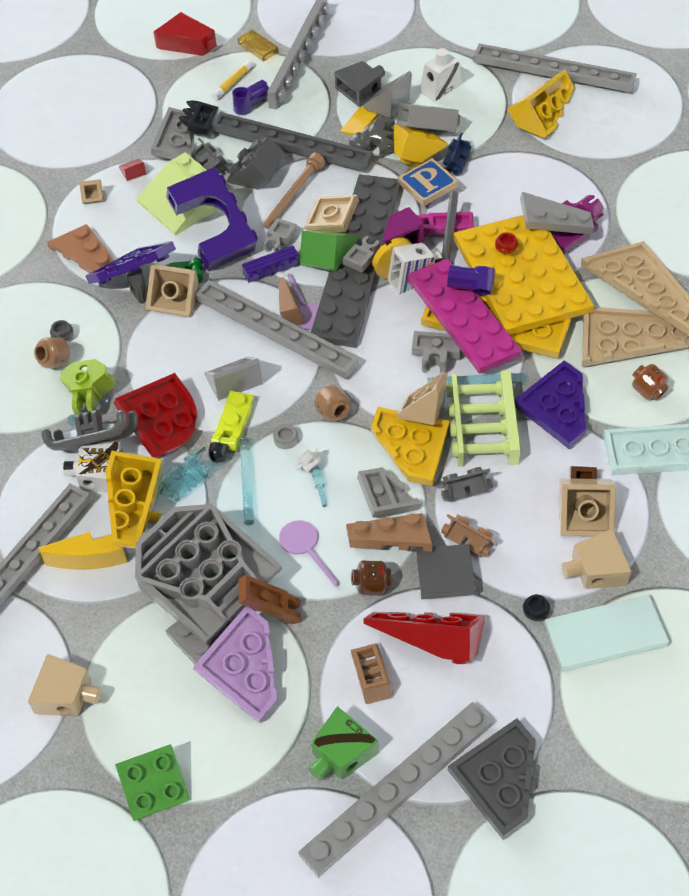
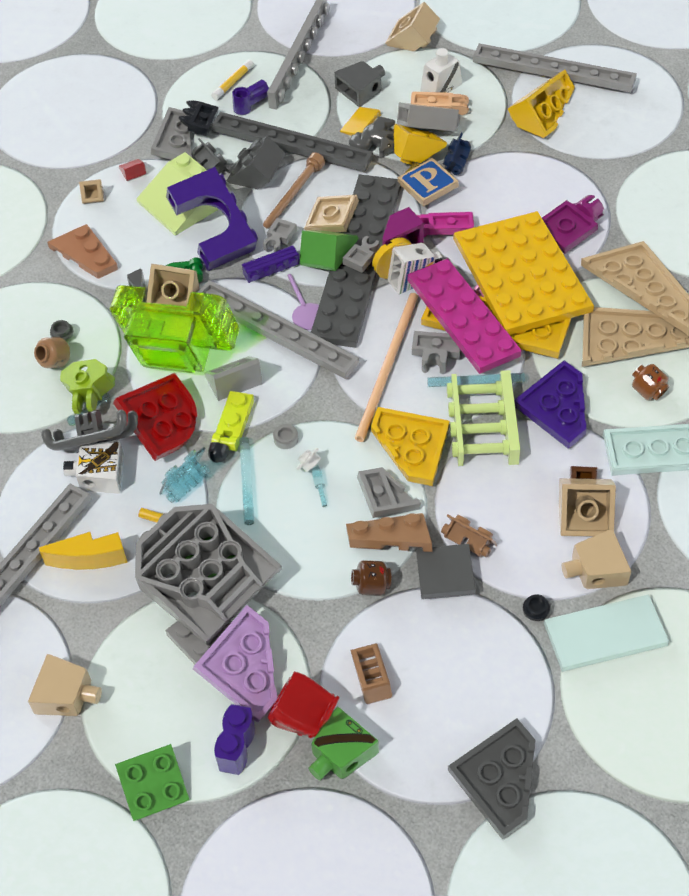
dark purple plate [85,241,176,285] -> none
yellow wedge [105,451,163,549] -> none
red slope [153,12,217,56] -> none
clear yellow tile [237,29,278,61] -> none
dark orange hinge [238,574,301,624] -> none
medium nougat slope [279,277,304,325] -> none
lavender piece [279,520,339,586] -> none
light grey plate [298,702,493,878] -> none
medium nougat head [314,385,351,422] -> none
light grey slope [363,71,412,118] -> none
red wedge [363,612,485,664] -> none
tan slope [396,371,448,425] -> none
dark grey hinge [437,467,493,502] -> none
dark grey bar [442,191,459,261] -> none
dark purple piece [447,265,496,295] -> none
red plate [495,232,518,254] -> none
light grey wing [520,192,594,234] -> none
none -> clear neon green piece [109,285,240,373]
none -> dark purple brick [214,704,255,775]
none -> red piece [268,671,340,738]
none -> light nougat piece [355,293,418,442]
none -> tan slope [385,2,440,51]
none -> light nougat hinge [411,92,469,115]

